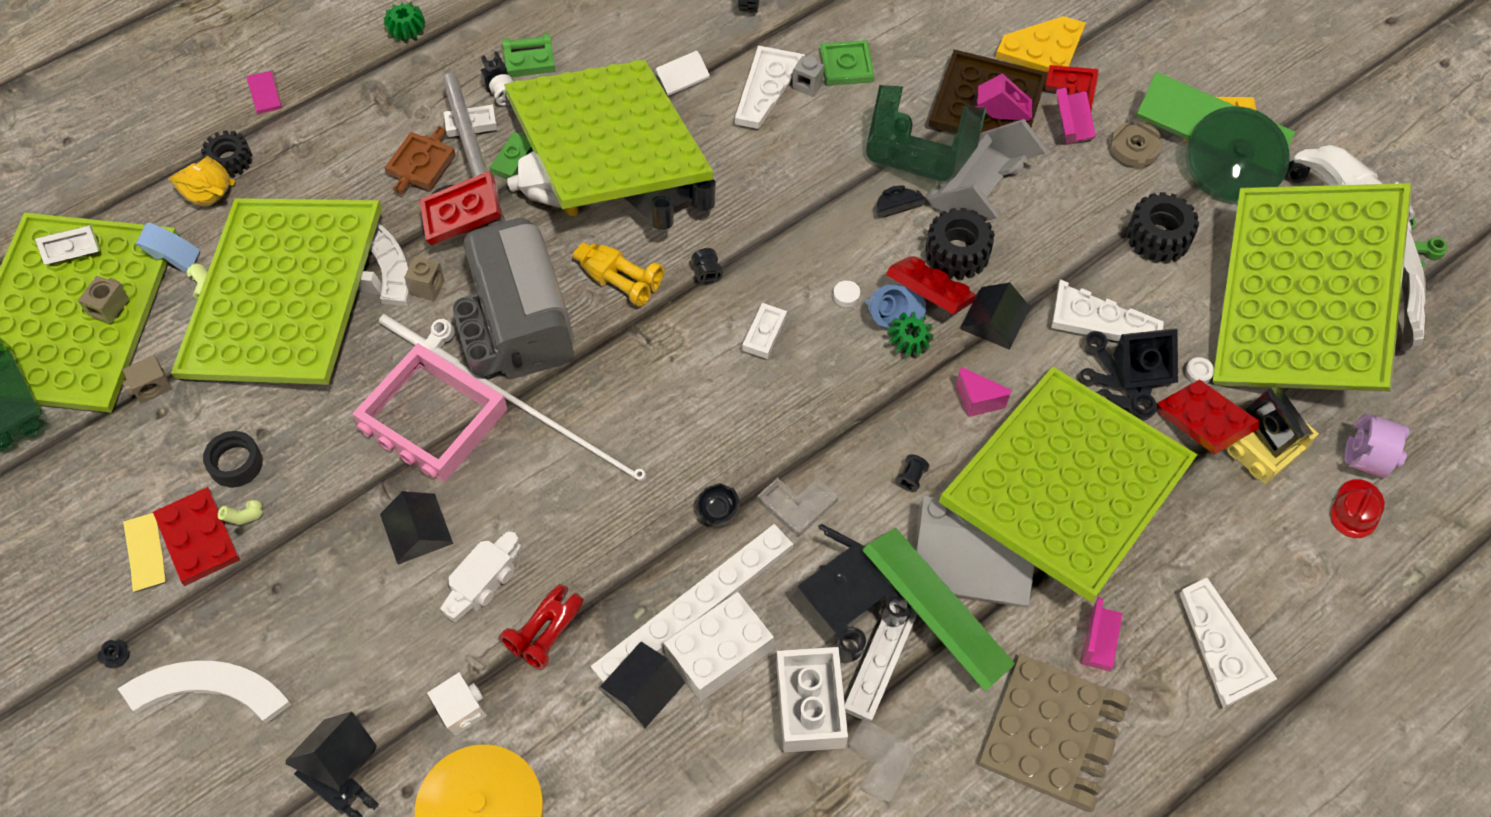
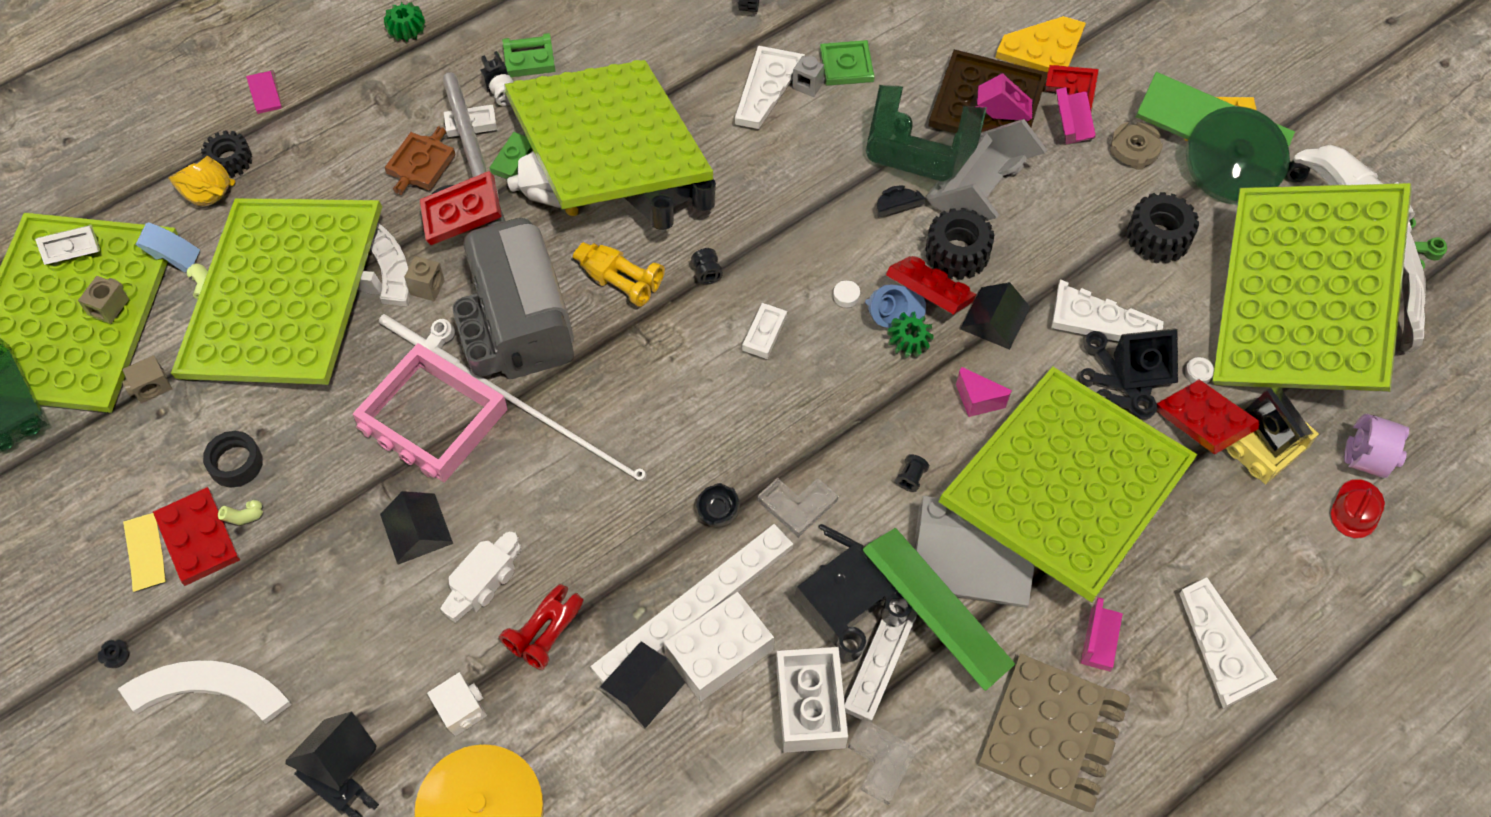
white slope [655,51,710,96] -> none

